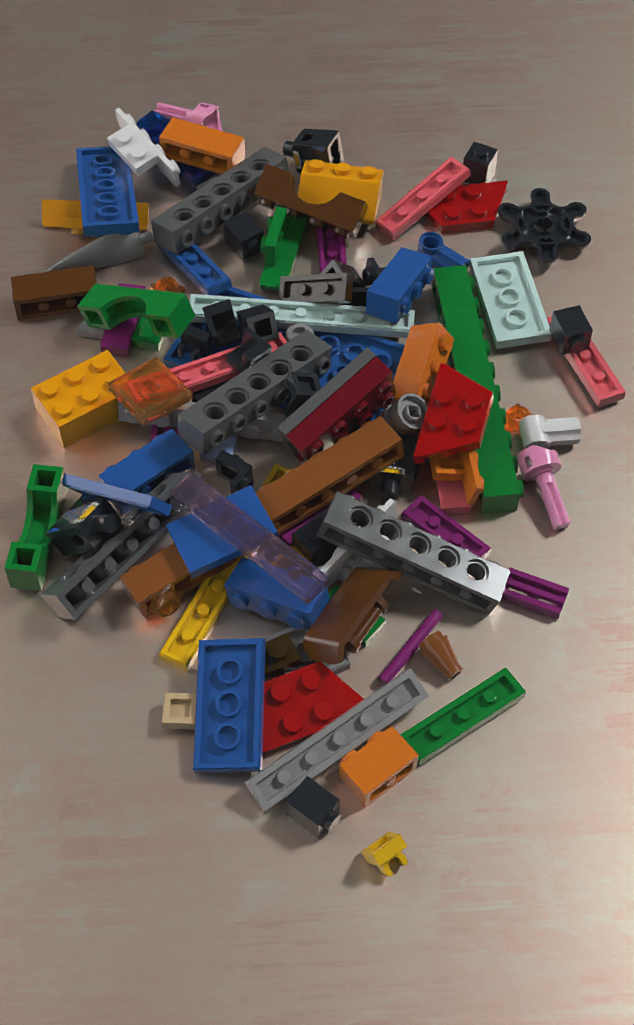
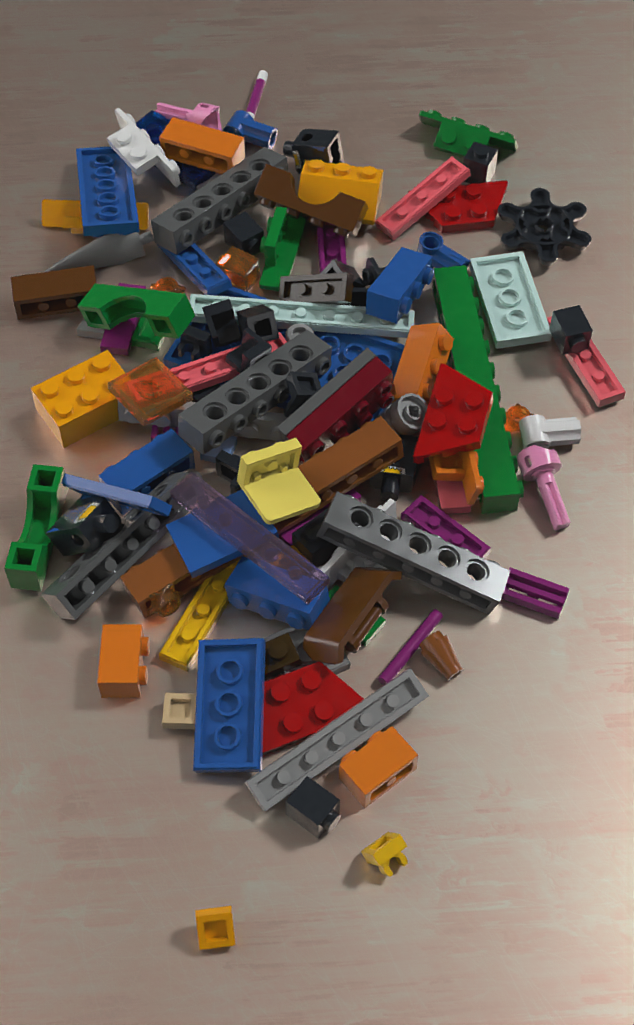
green plate [400,667,526,766] -> none
none -> orange brick [97,624,150,698]
none -> light orange plate [195,906,236,950]
none -> clear orange brick [216,246,260,292]
none -> blue piece [223,110,278,149]
none -> light yellow bracket [237,438,321,525]
none -> magenta bar [246,70,268,119]
none -> green bracket [418,110,518,158]

